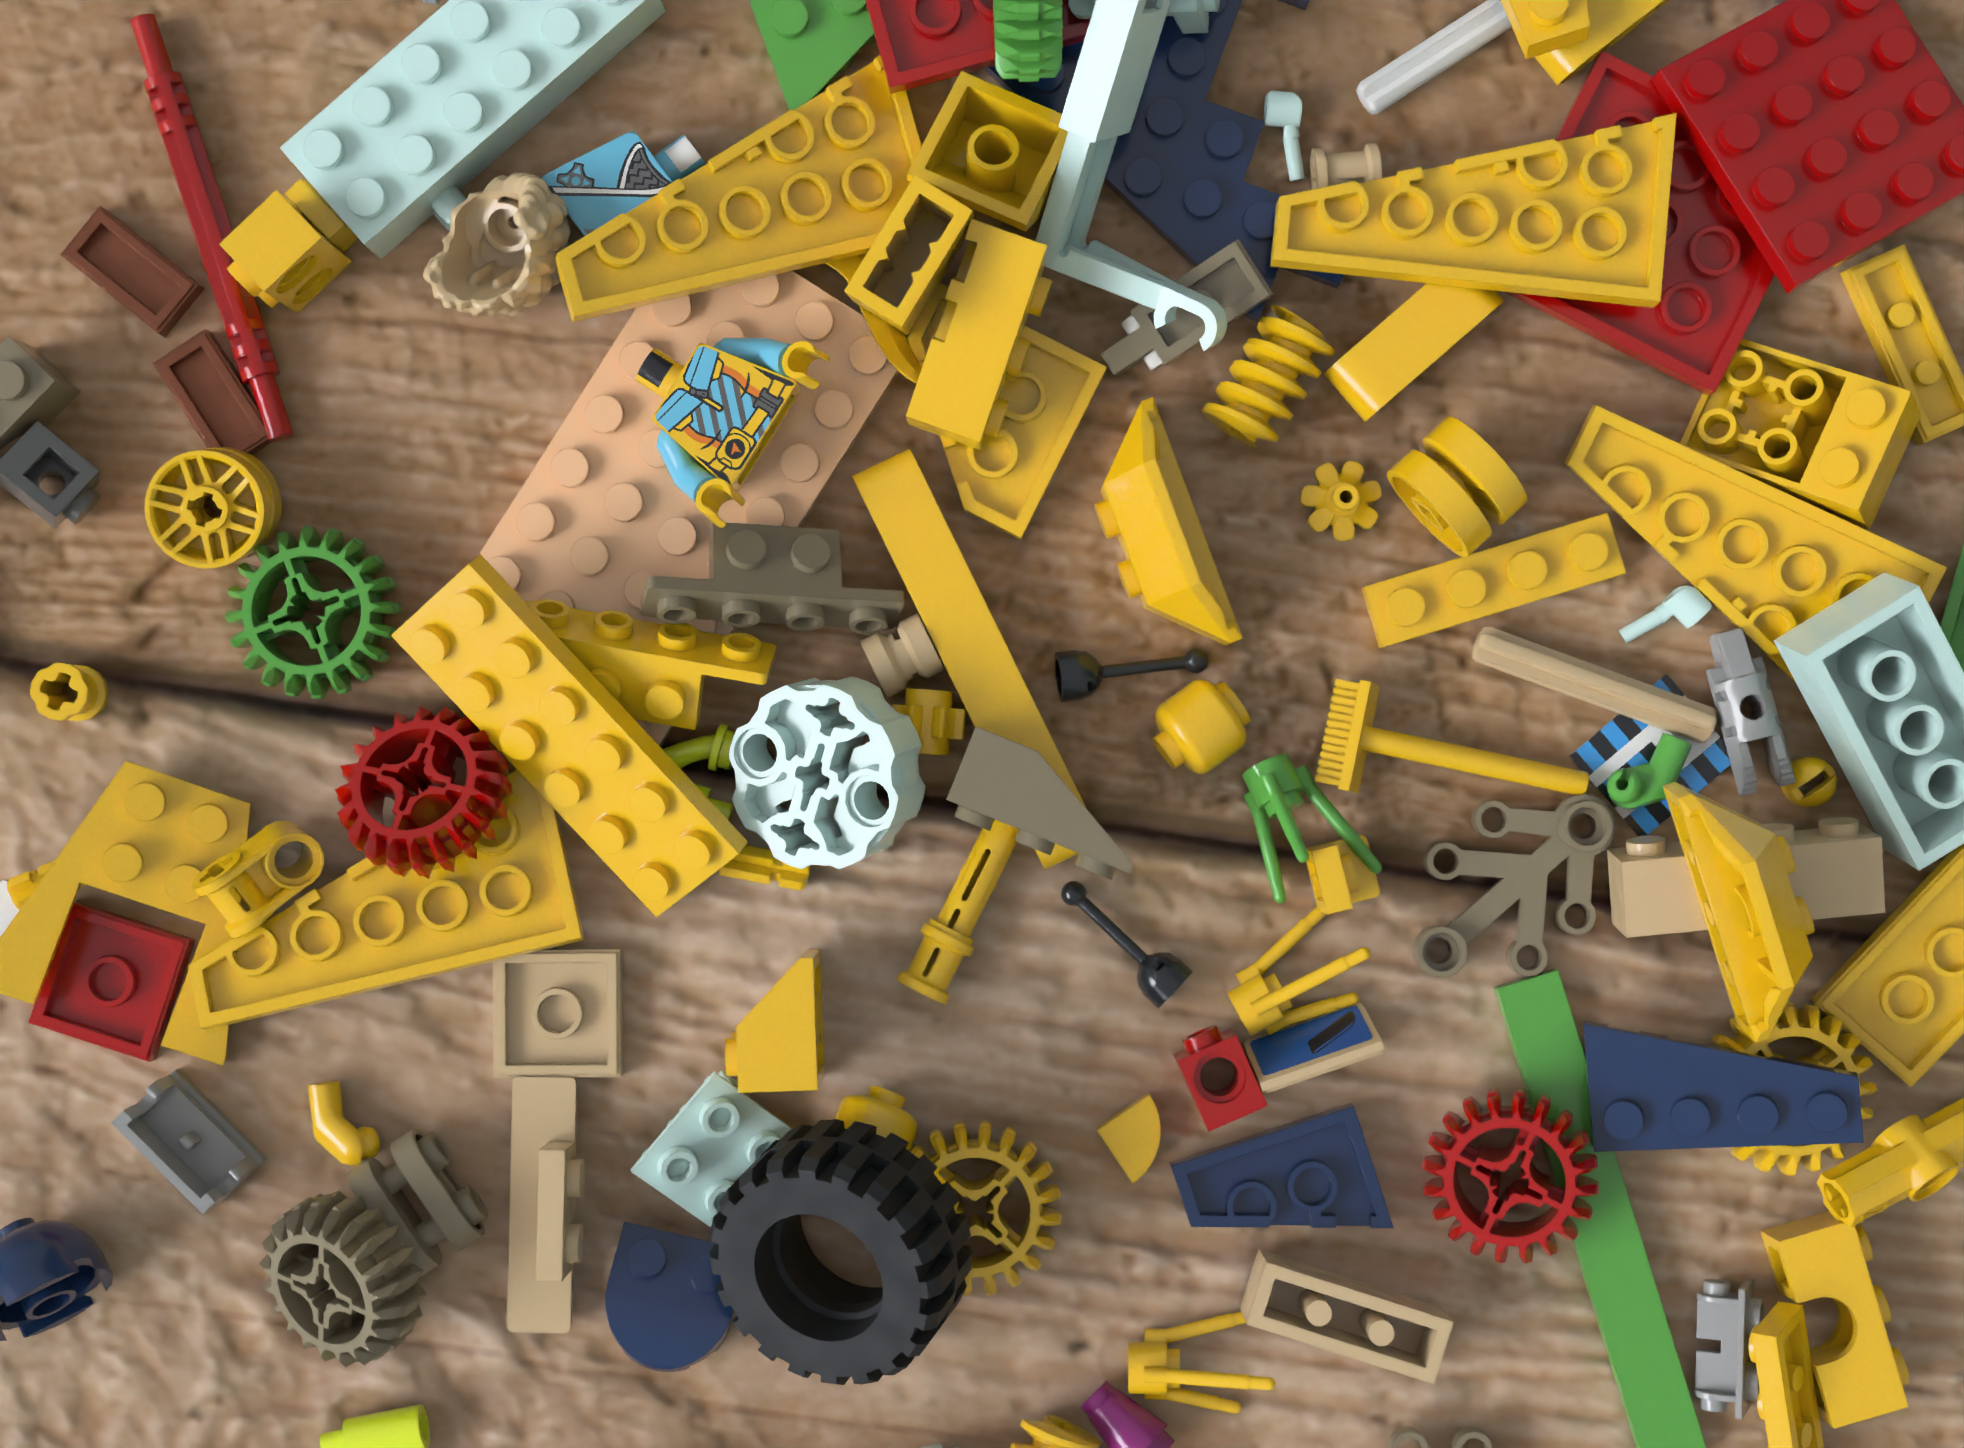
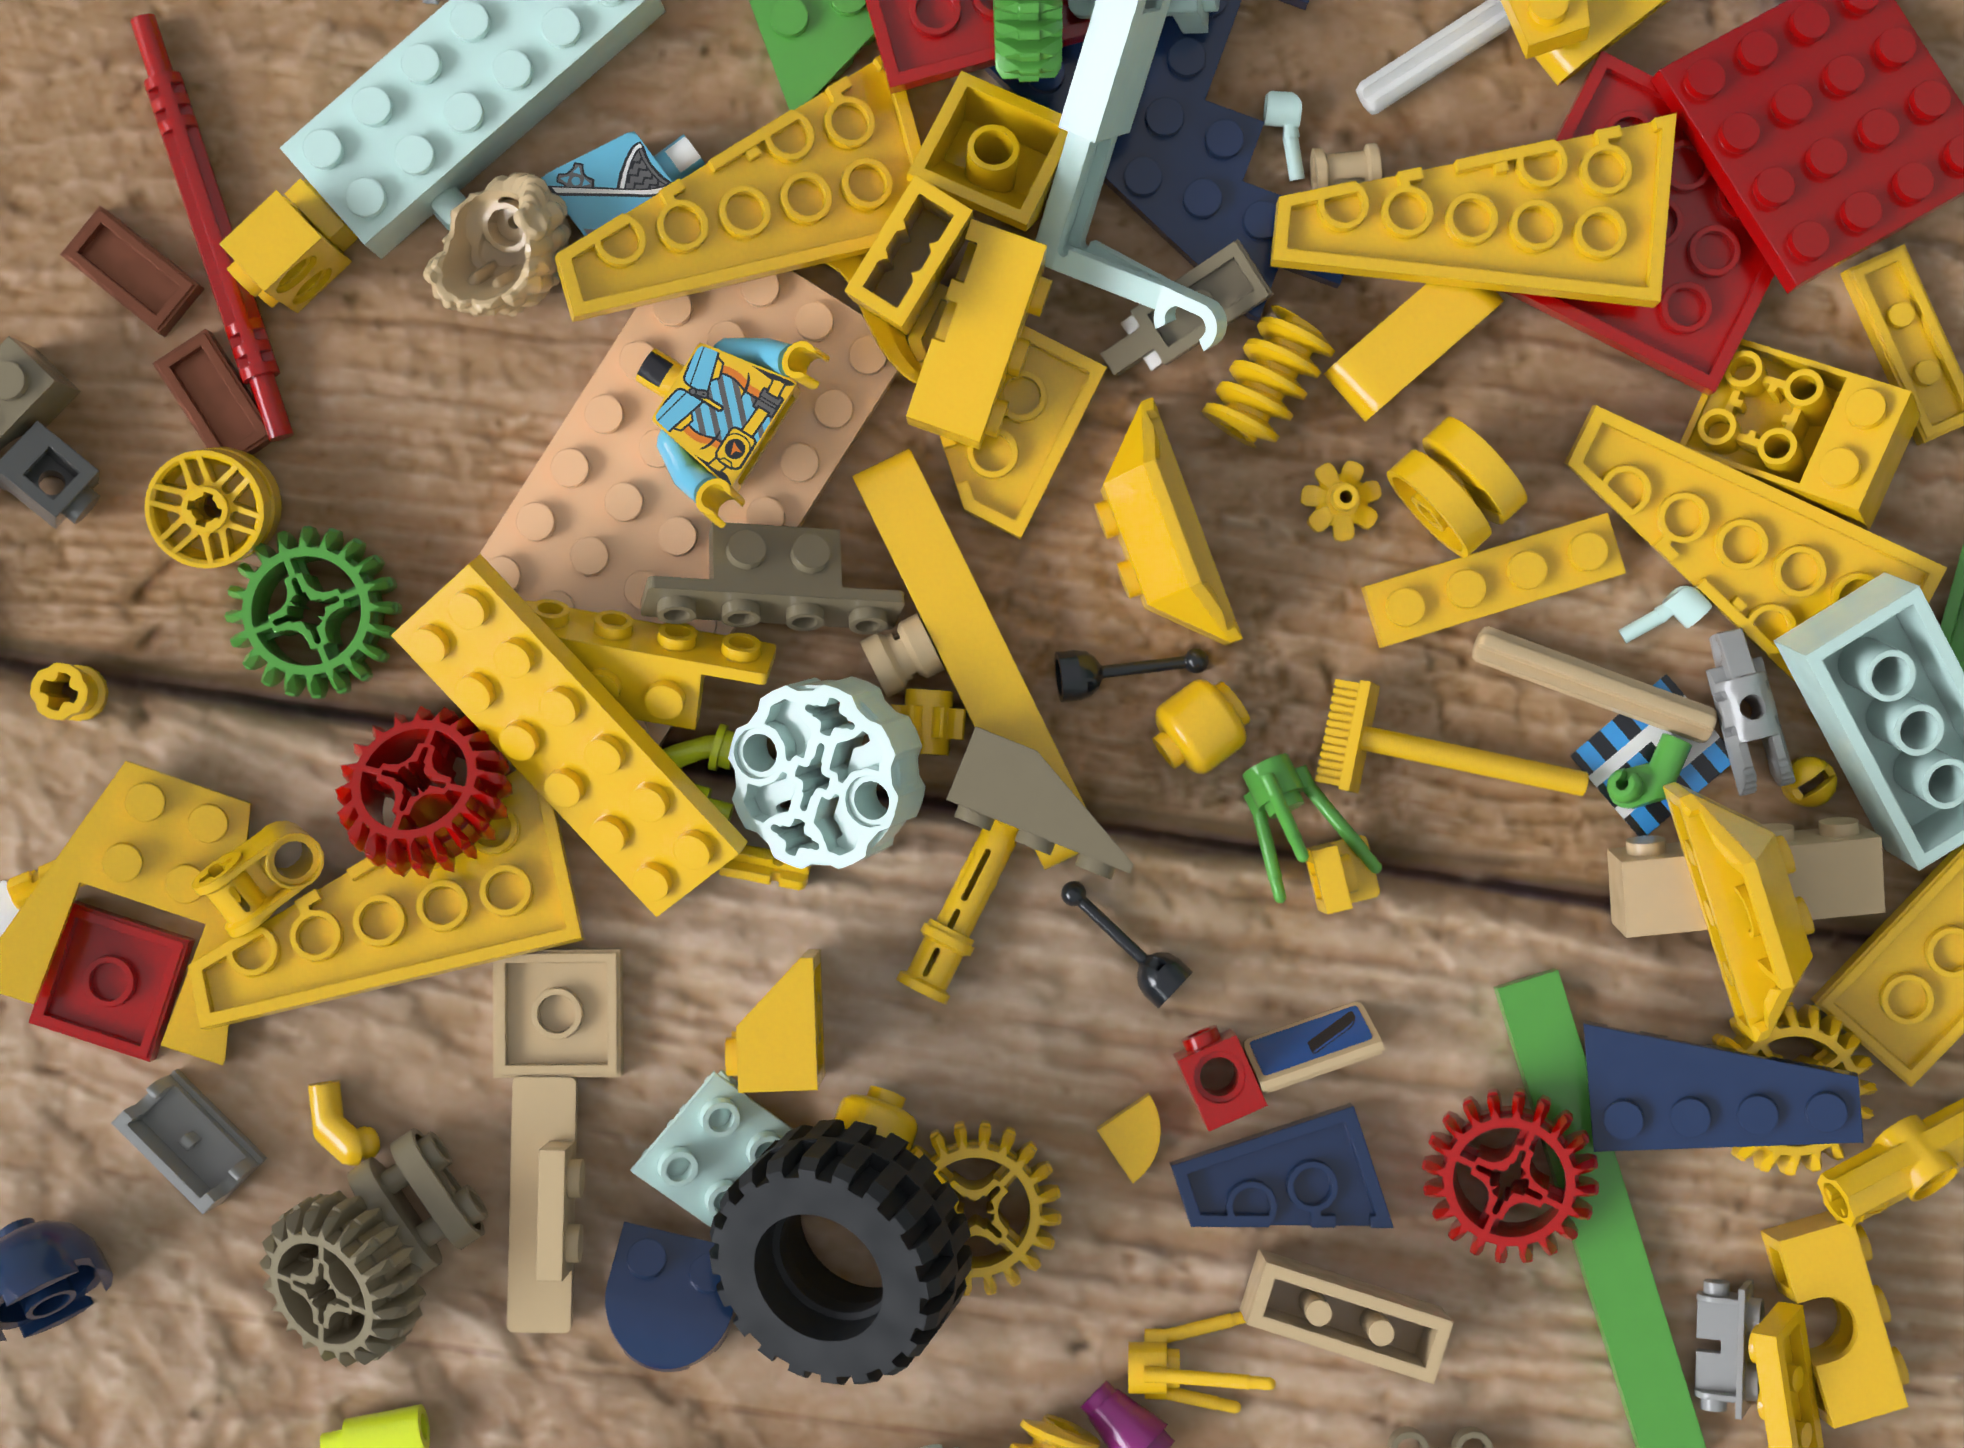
yellow plant [1227,906,1371,1036] -> none
dark tan plant [1413,794,1616,978] -> none

